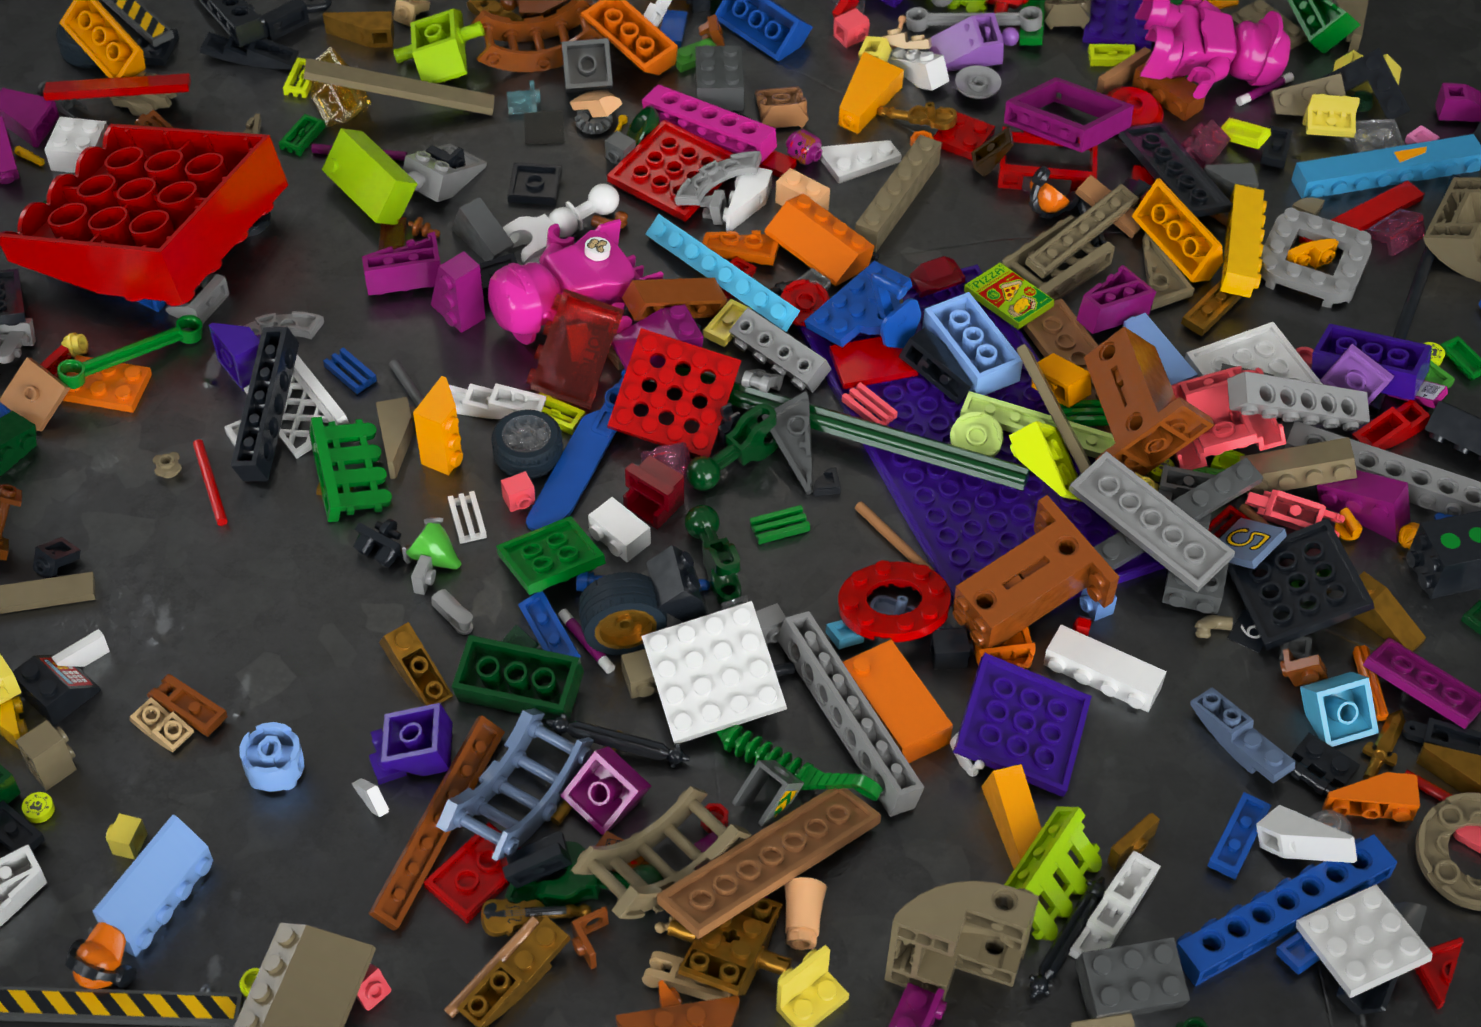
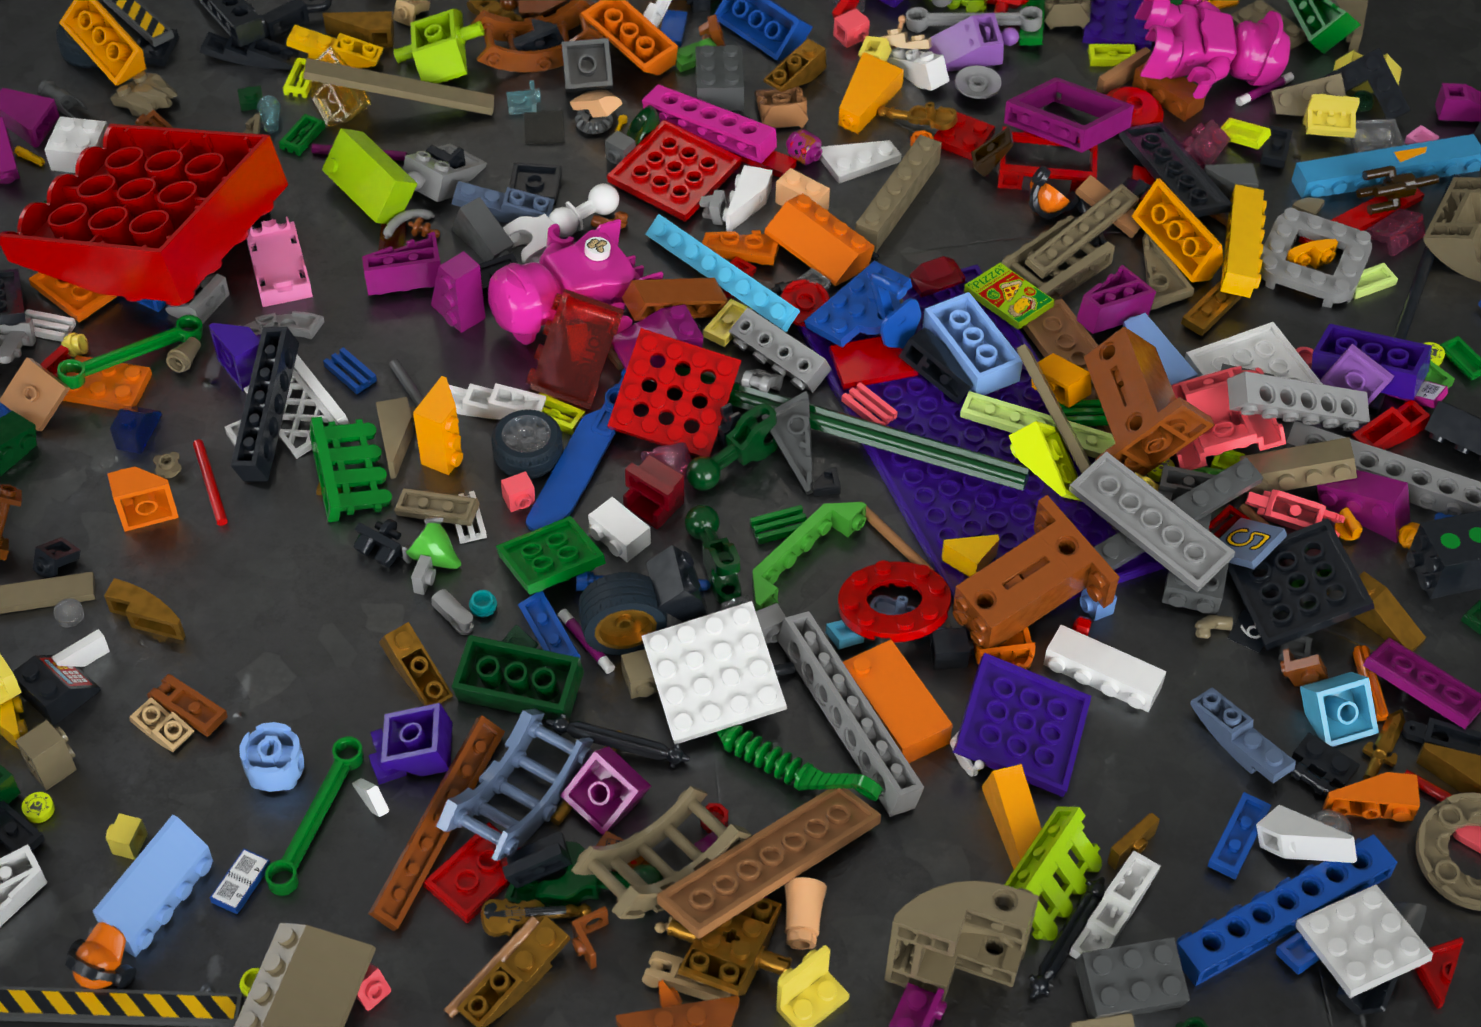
red tile [43,73,191,101] -> none
light grey tile [674,151,762,205] -> none
dark grey piece [732,760,804,827] -> none
yellowish green tile [950,411,1003,457] -> none
none -> white tile [25,309,76,342]
none -> orange wing [29,272,117,323]
none -> clear tile [53,598,84,627]
none -> pearl gold slope [104,578,185,640]
none -> orange slope [107,466,179,532]
none -> clear blue slope [110,406,162,454]
none -> dark tan cone [166,337,201,373]
none -> tile [210,849,271,915]
none -> dark green plate [237,85,265,111]
none -> bright pink piece [247,217,313,307]
none -> clear light blue cone [257,96,281,133]
none -> green piece [265,736,364,896]
none -> yellow slope [286,25,384,68]
none -> light grey piece [383,209,434,239]
none -> dark tan tile [394,488,480,526]
none -> sand blue slope [452,181,554,223]
none -> teal plate [469,590,497,617]
none -> black slope [513,19,565,51]
none -> bright green slope [752,502,867,611]
none -> pearl gold slope [763,39,827,92]
none -> yellow slope [941,535,999,577]
none -> yellowish green tile [1353,263,1398,299]
none -> dark brown plant [1356,166,1439,215]

